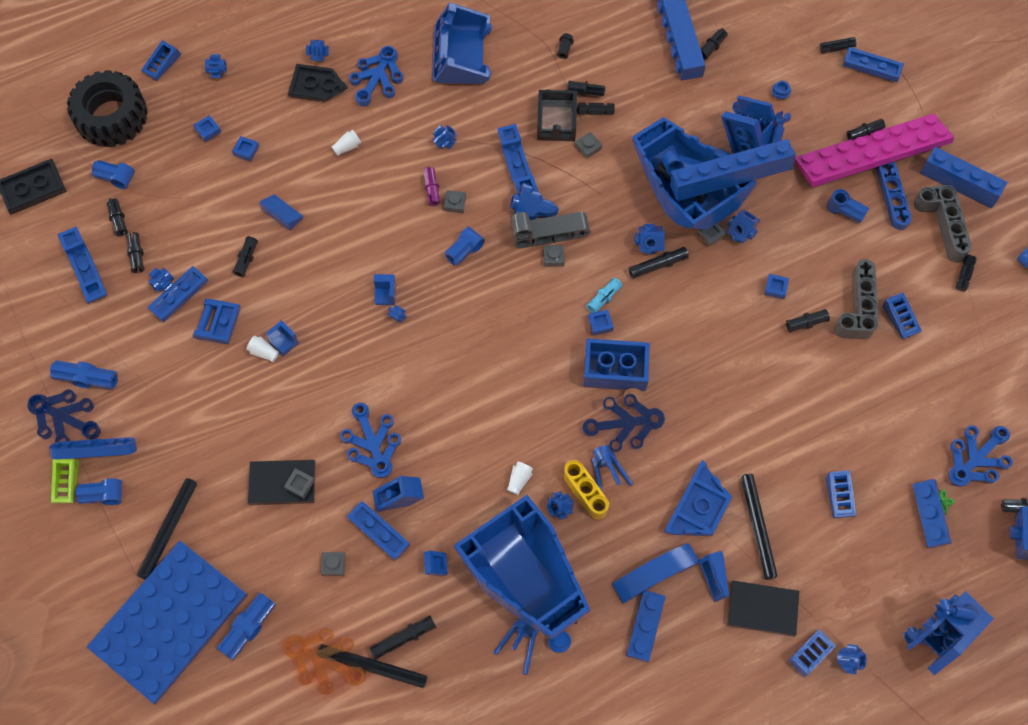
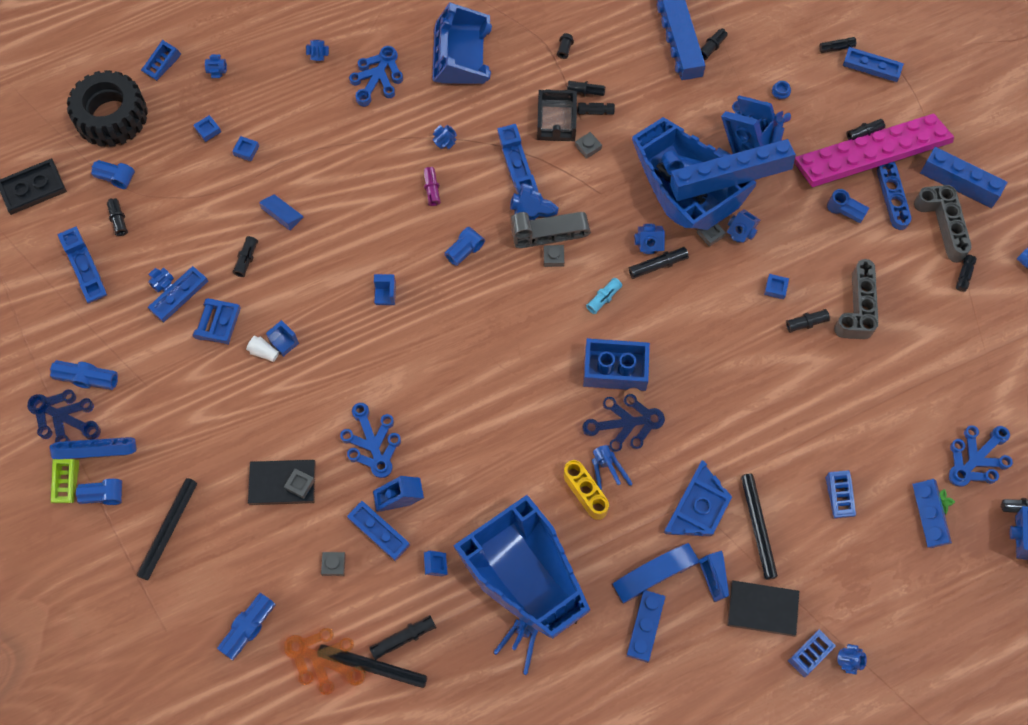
blue plate [87,541,248,705] -> none
black pin [126,232,145,273] -> none
black tile [288,64,348,101] -> none
white cone [331,130,361,156] -> none
blue plate [387,305,407,323] -> none
dark grey plate [444,190,466,213] -> none
white cone [507,461,533,495] -> none
blue gear [547,491,574,520] -> none
blue plate [548,631,571,653] -> none
blue plate [588,310,614,336] -> none
blue slope [882,292,922,340] -> none
blue torso [903,591,994,675] -> none

